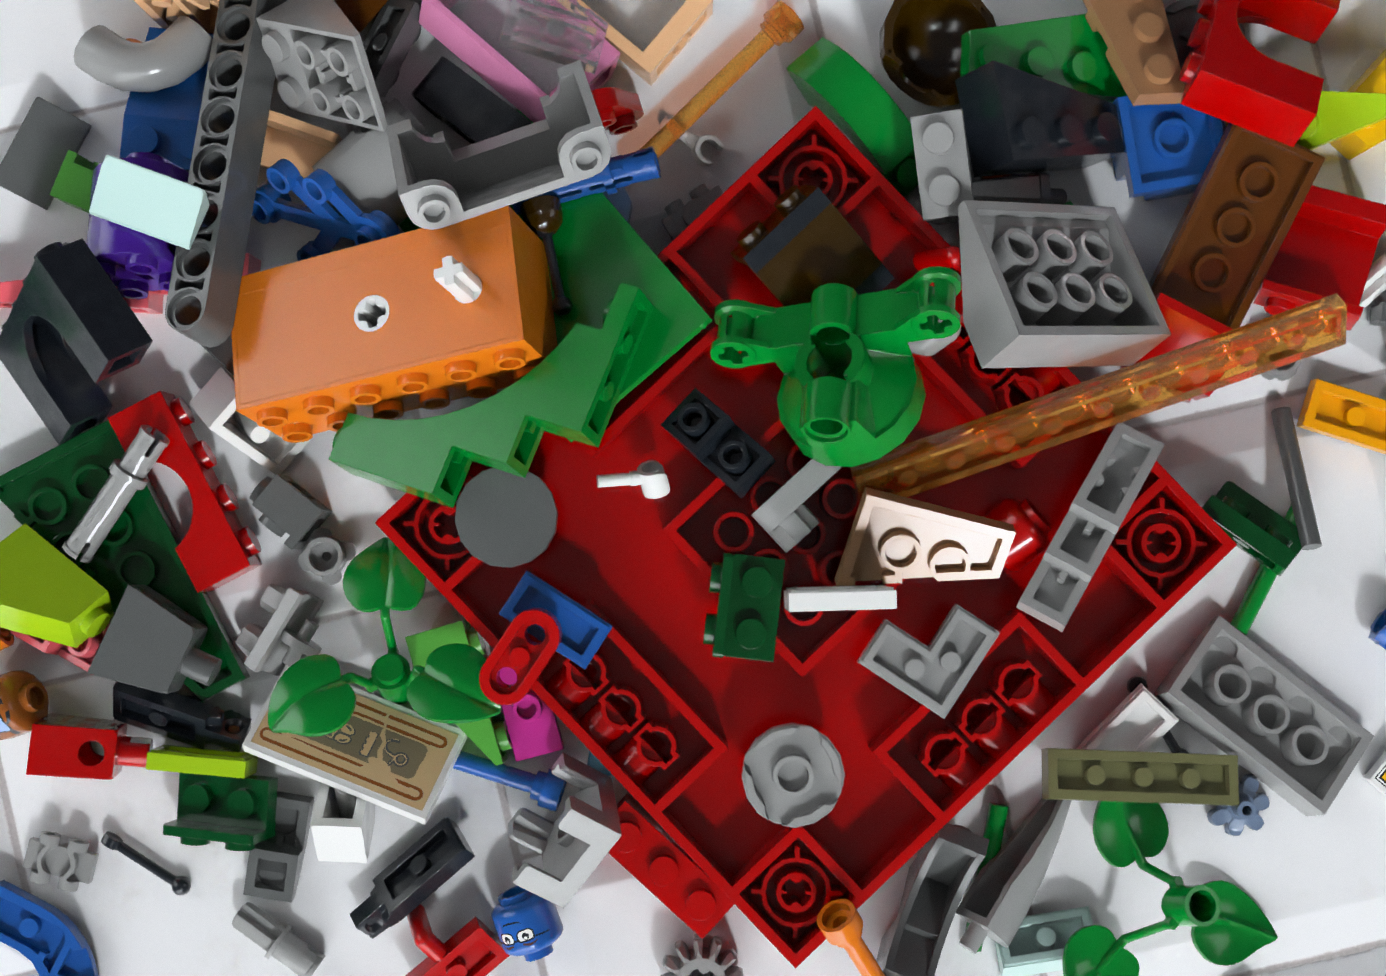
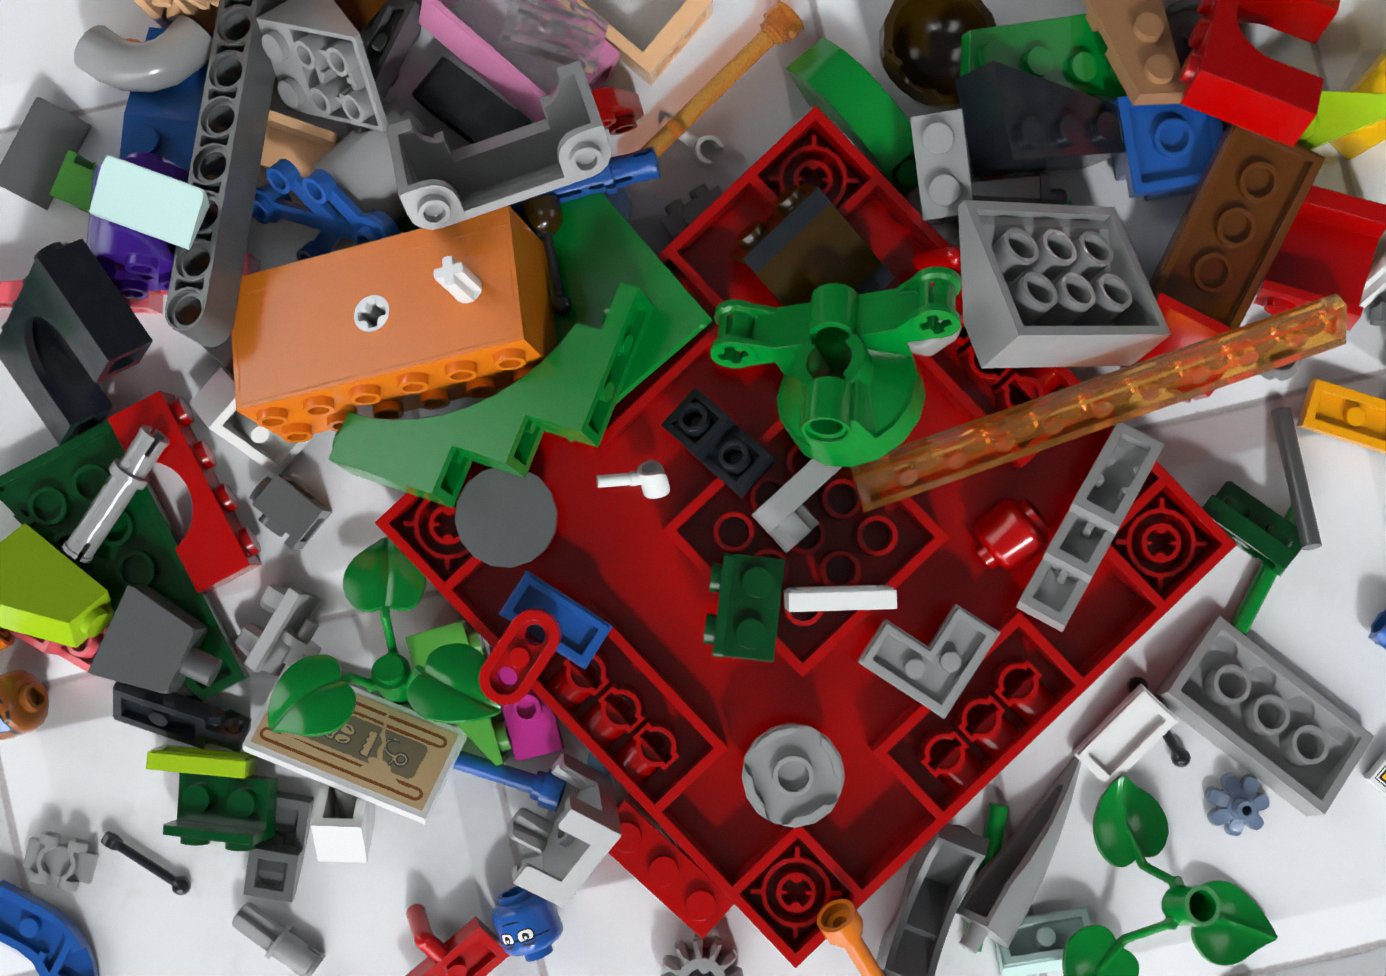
red torso [26,713,153,780] -> none
light grey plate [298,528,356,585] -> none
black hinge [350,817,475,939] -> none
wing [835,487,1016,587] -> none
olive plate [1041,748,1239,806] -> none

